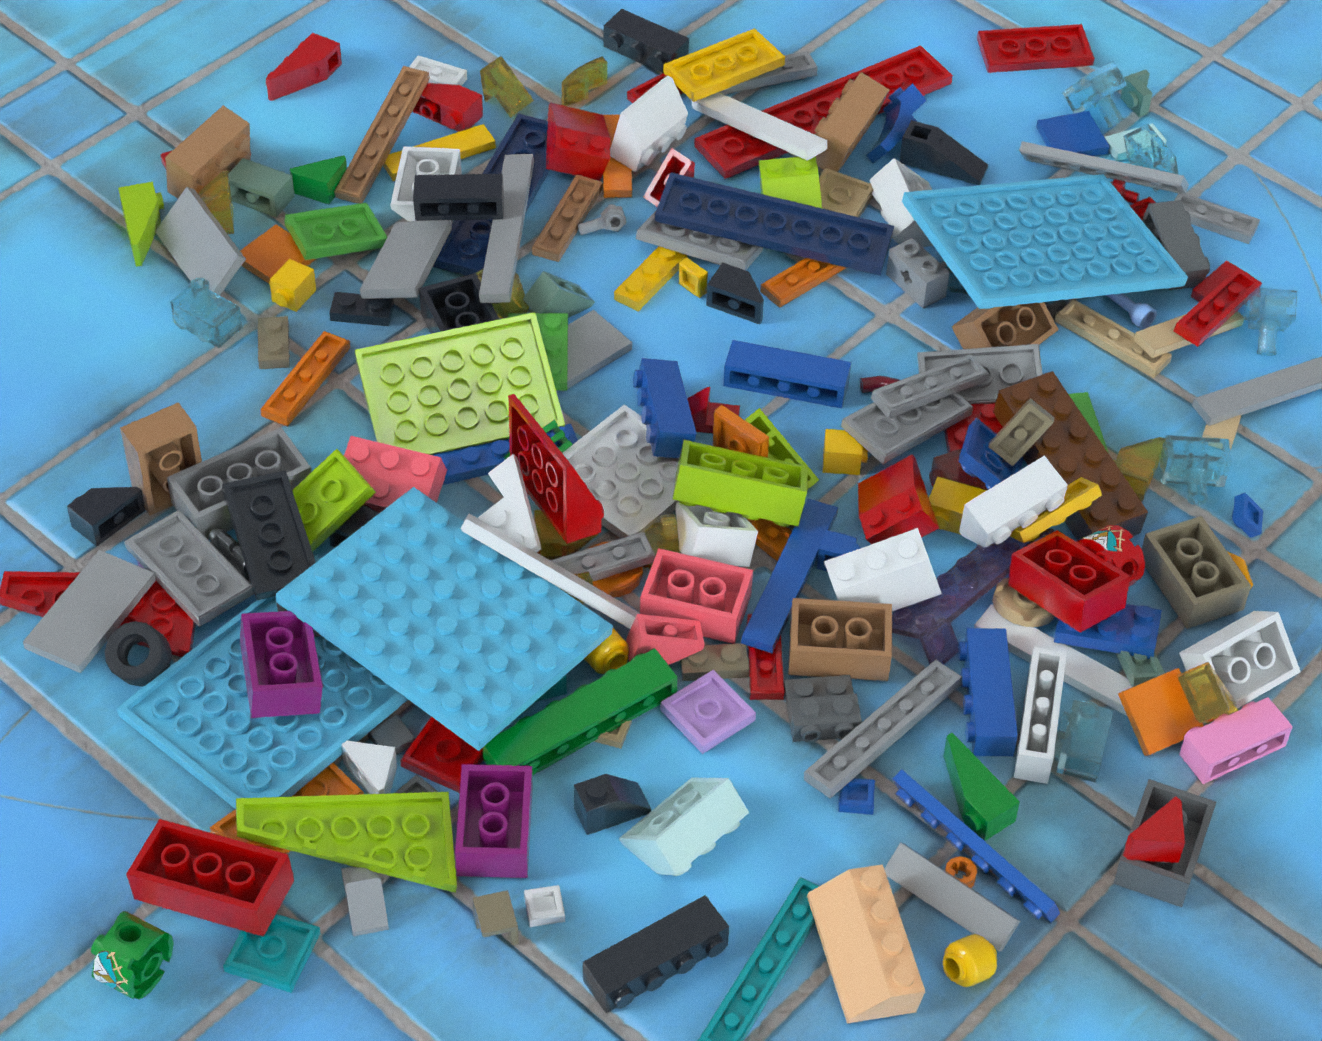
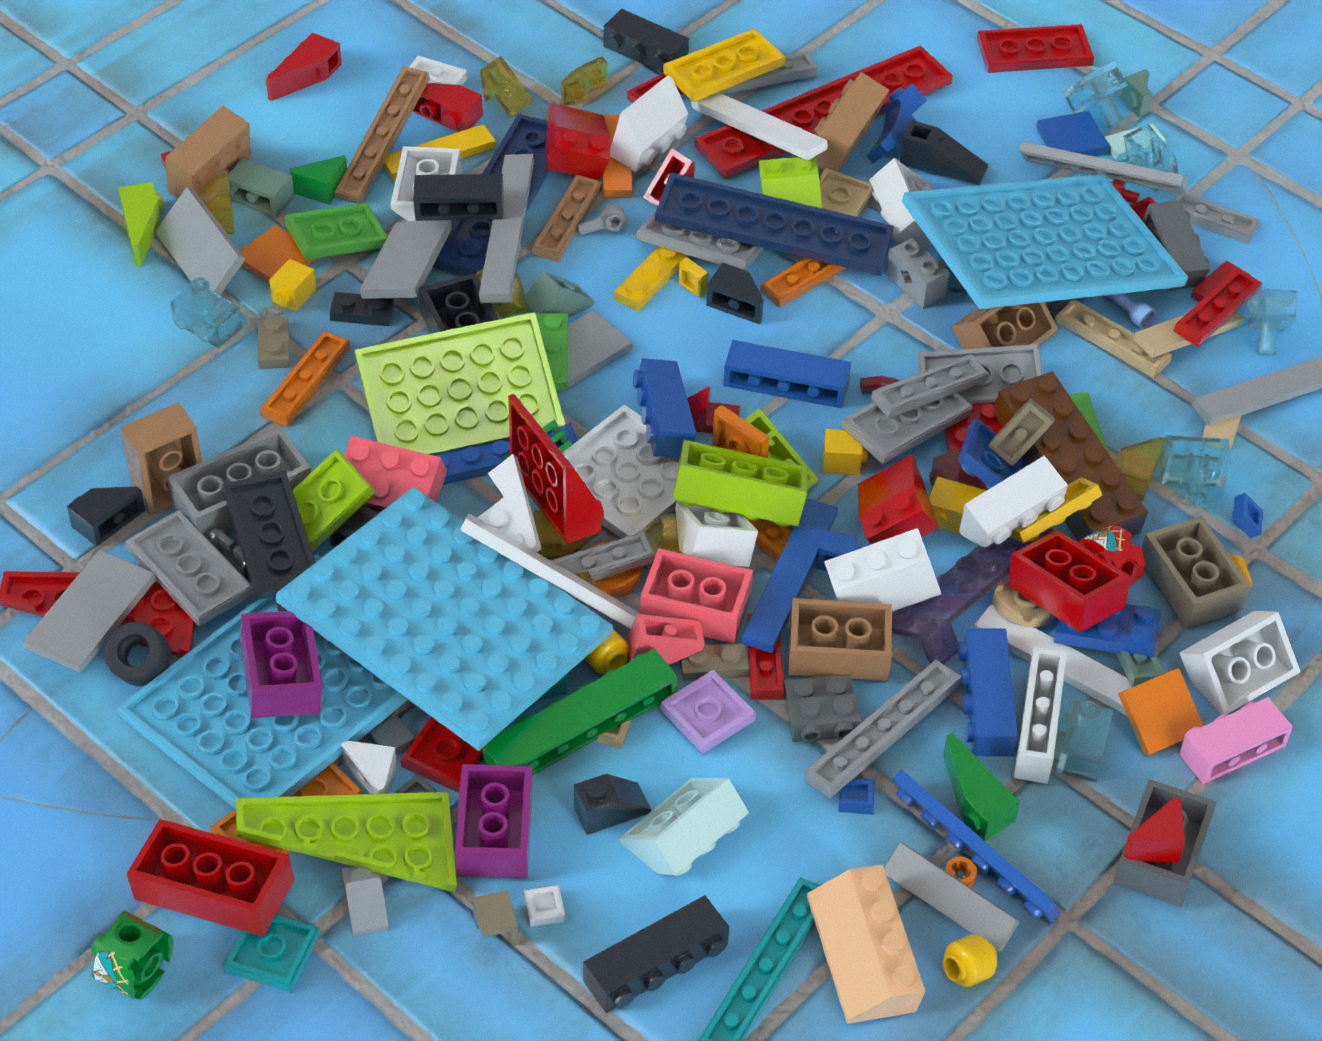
clear yellow slope [1177,662,1238,723] -> none

